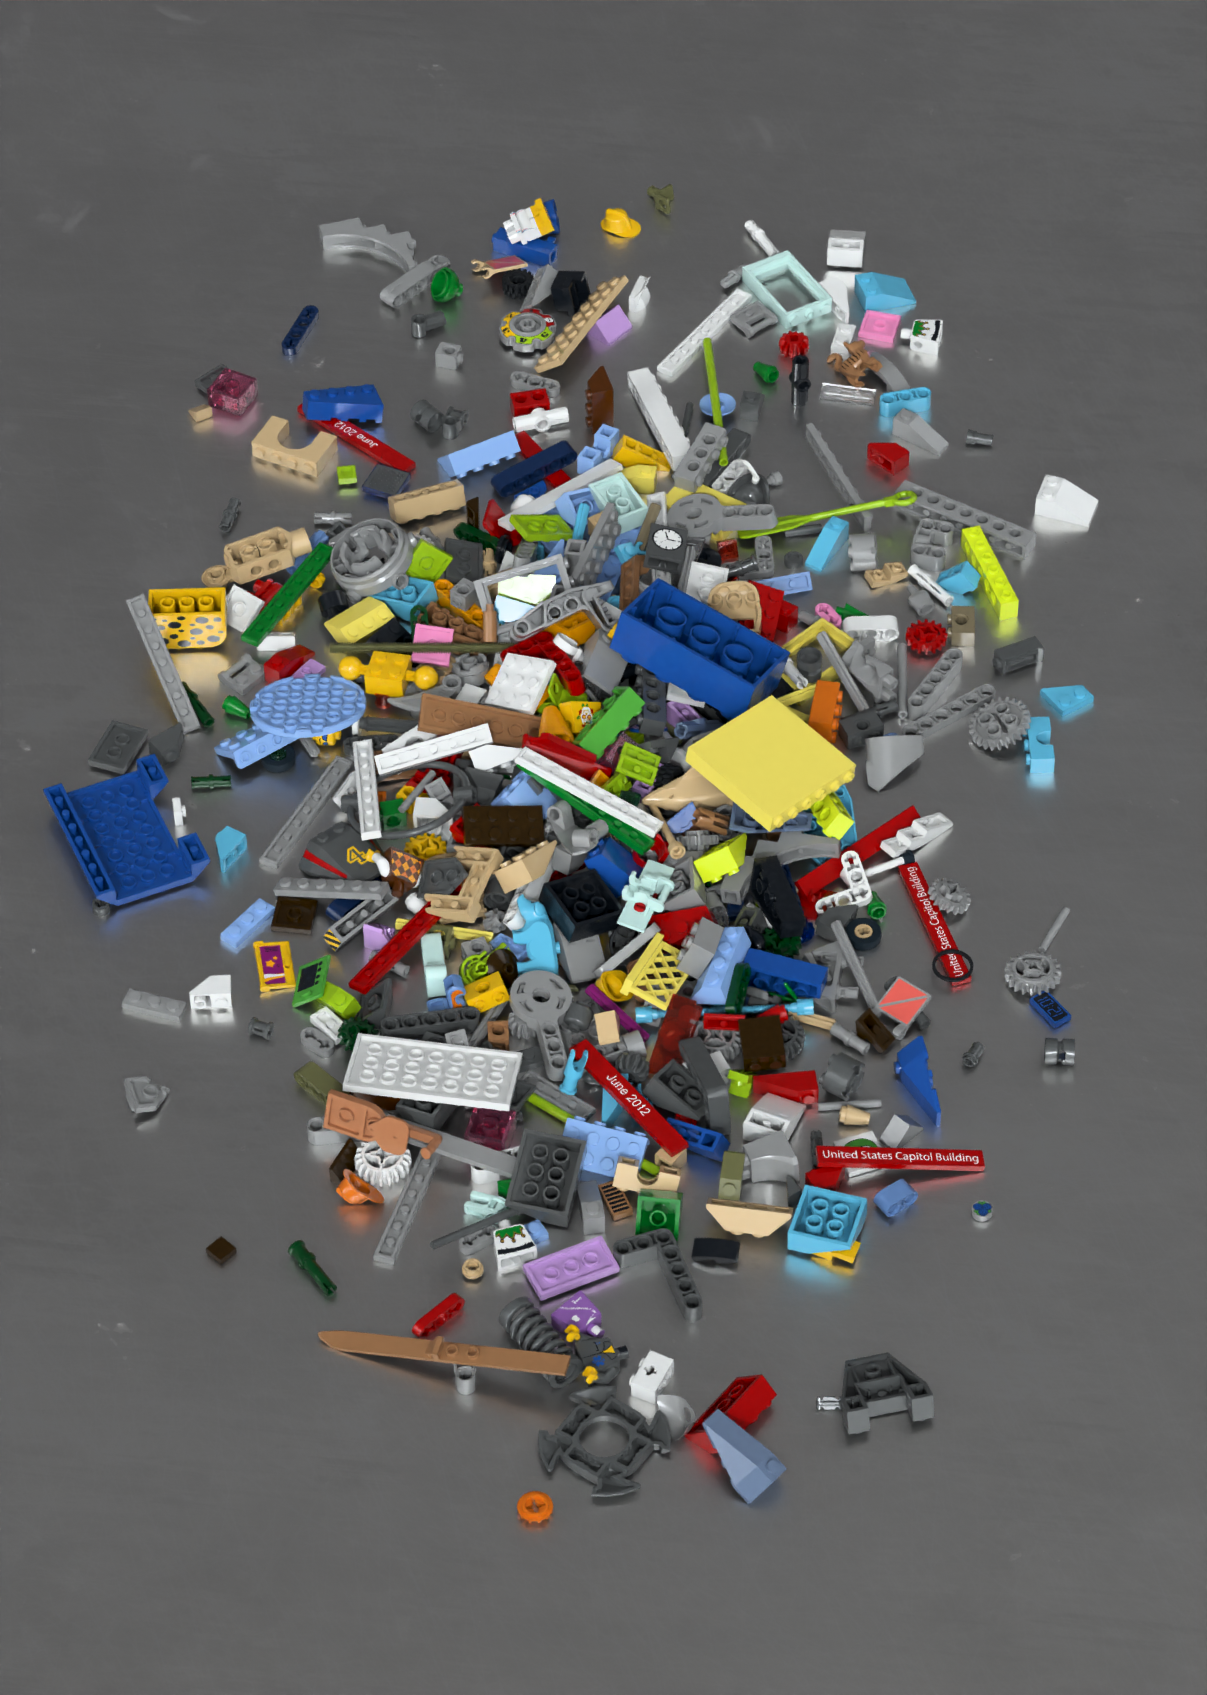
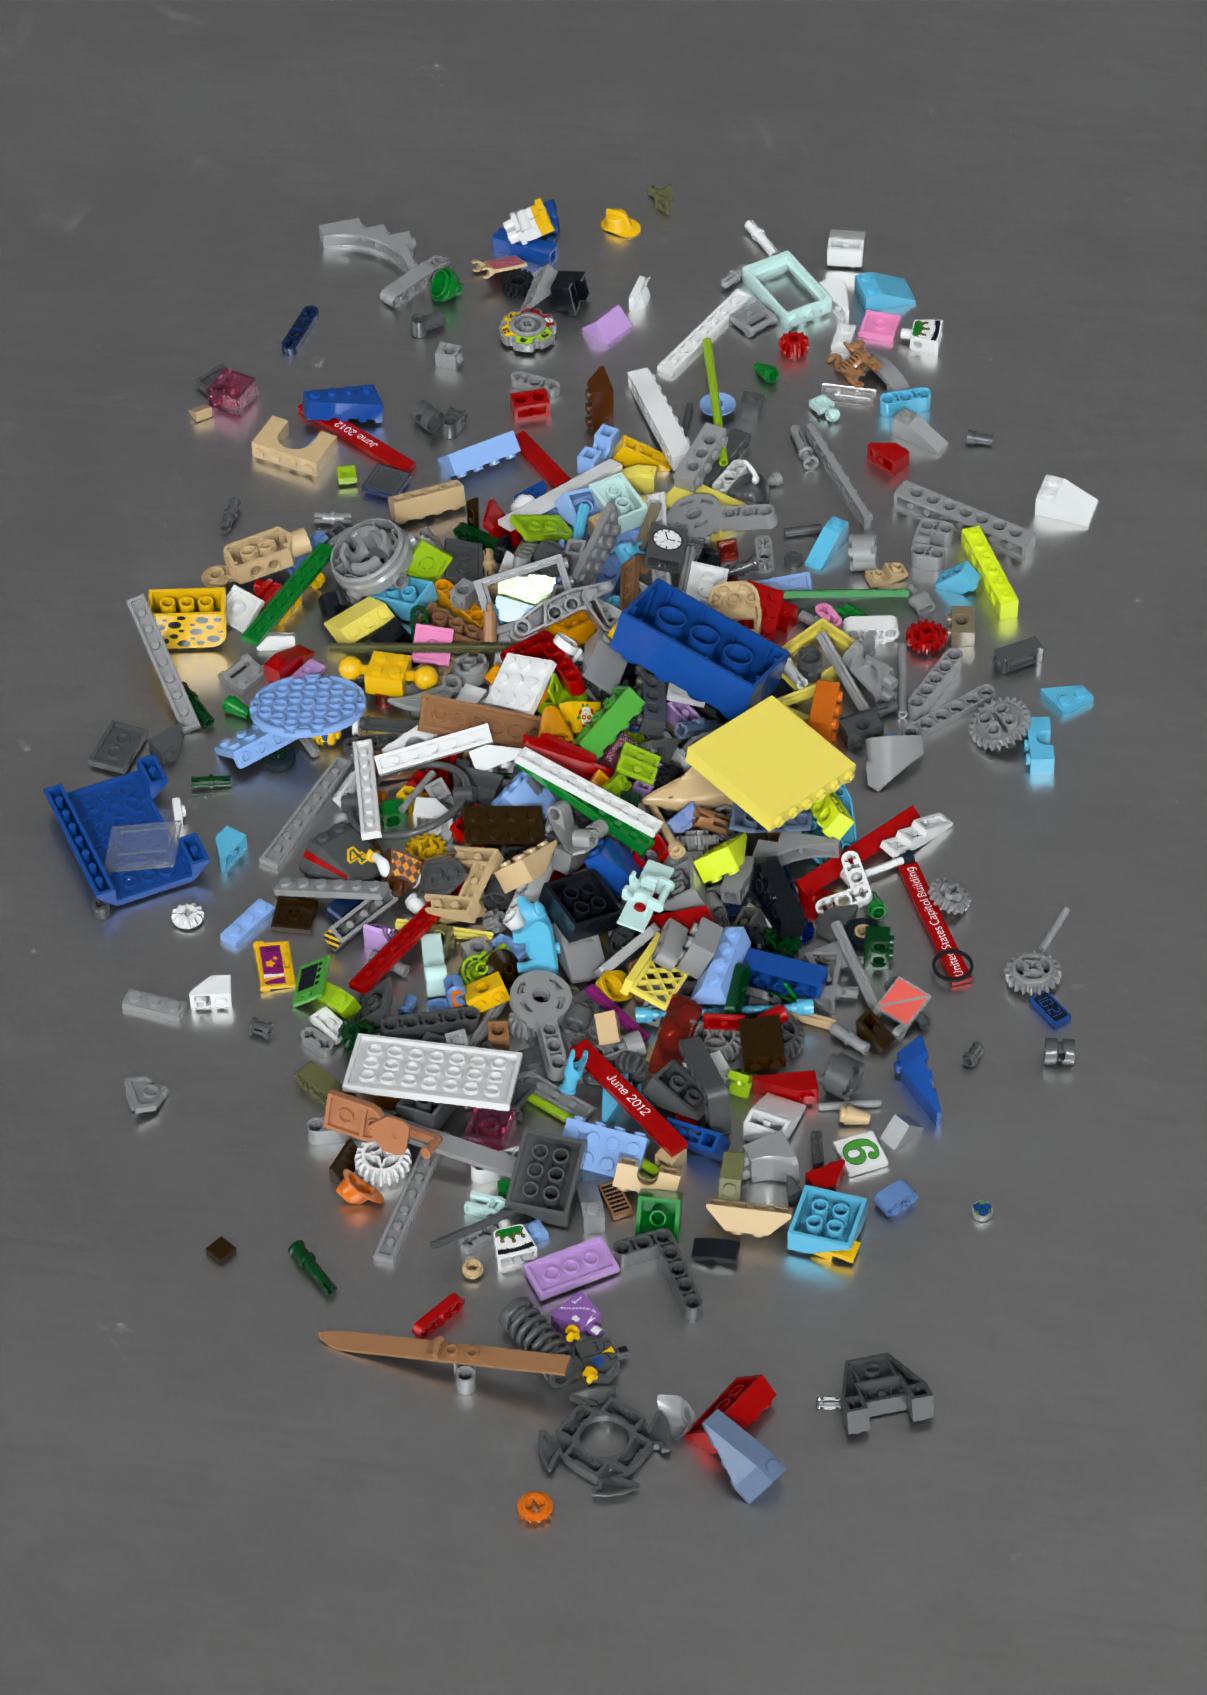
dark blue beam [491,441,578,497] -> none
white piece [512,407,569,433] -> none
tan plate [534,275,629,373] -> none
white brick [629,1350,674,1405] -> none
lime piece [737,491,917,539] -> none
black piece [789,355,811,407] -> none
red tile [815,1146,985,1171] -> none
white pin [908,564,954,606] -> none
none -> clear piece [104,820,182,873]
none -> white gear [171,902,204,929]
none -> medium blue pin [398,994,418,1015]
none -> dark grey tile [534,540,568,578]
none -> light grey beam [652,918,689,971]
none -> tile [781,588,909,599]
none -> light grey pin [789,425,819,470]
none -> light aqua plate [809,394,840,422]
none -> dark green brick [864,926,894,969]

